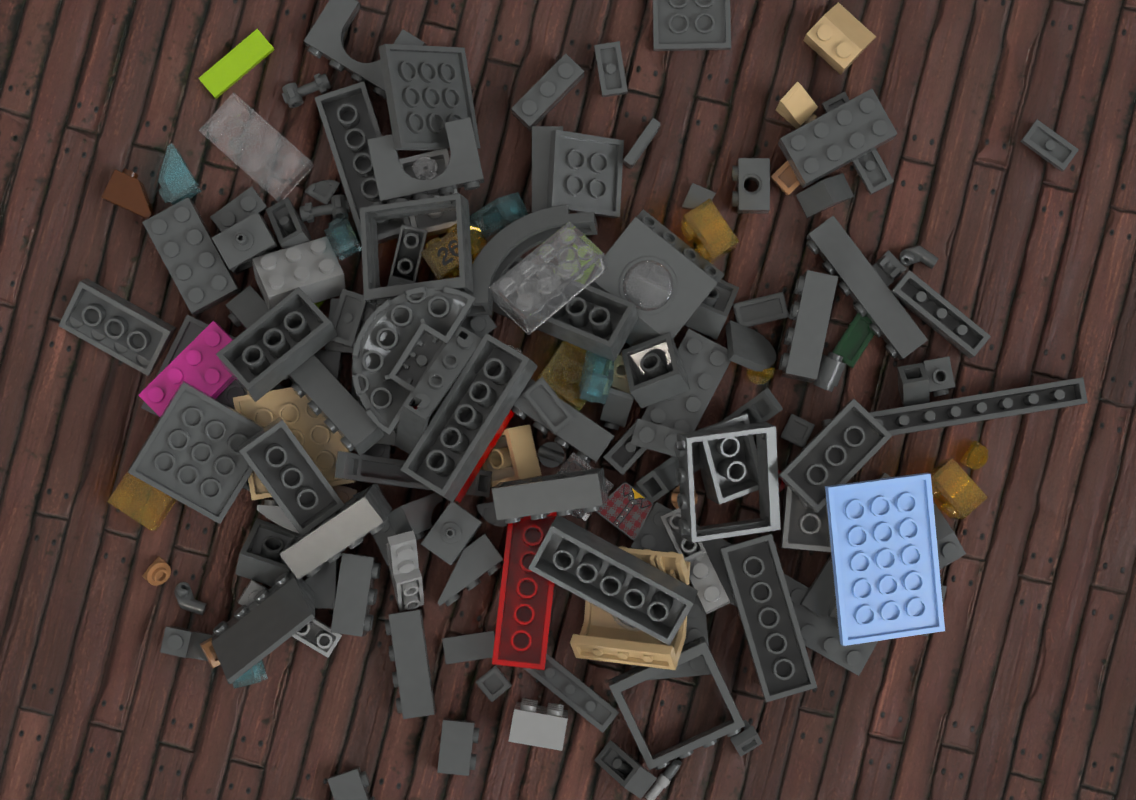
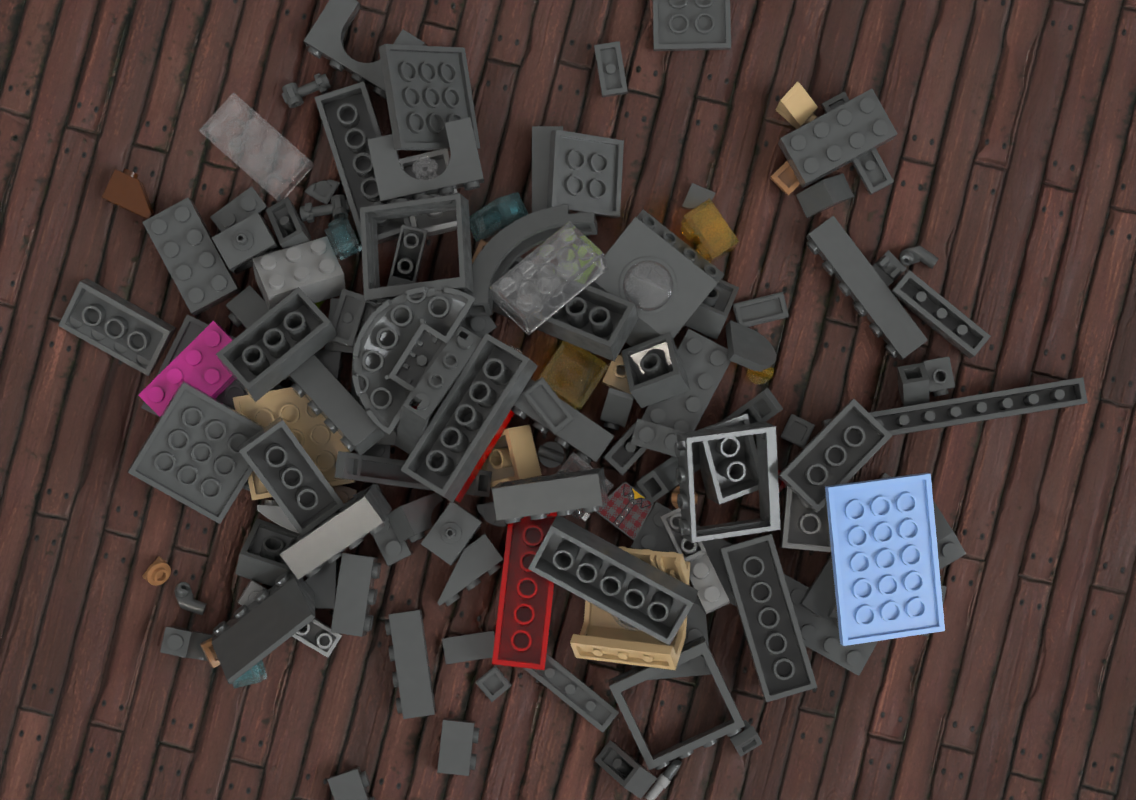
clear yellow brick [107,471,177,531] -> none
clear light blue slope [158,143,202,205] -> none
lime tile [198,29,275,99] -> none
light grey slope [386,530,424,612] -> none
clear yellow brick [421,223,488,279] -> none
light grey brick [508,698,568,751] -> none
dark grey brick [511,53,584,131] -> none
clear light blue slope [579,351,614,404] -> none
dark grey tile [623,118,661,169] -> none
dark grey brick [732,158,770,214] -> none
dark grey brick [778,270,838,383] -> none
tan slope [803,2,876,75] -> none
dark grey brick [813,351,846,392] -> none
dark green tile [832,313,875,368] -> none
clear yellow brick [930,458,988,519] -> none
clear yellow plate [960,440,988,470] -> none
dark grey plate [1020,119,1079,172] -> none

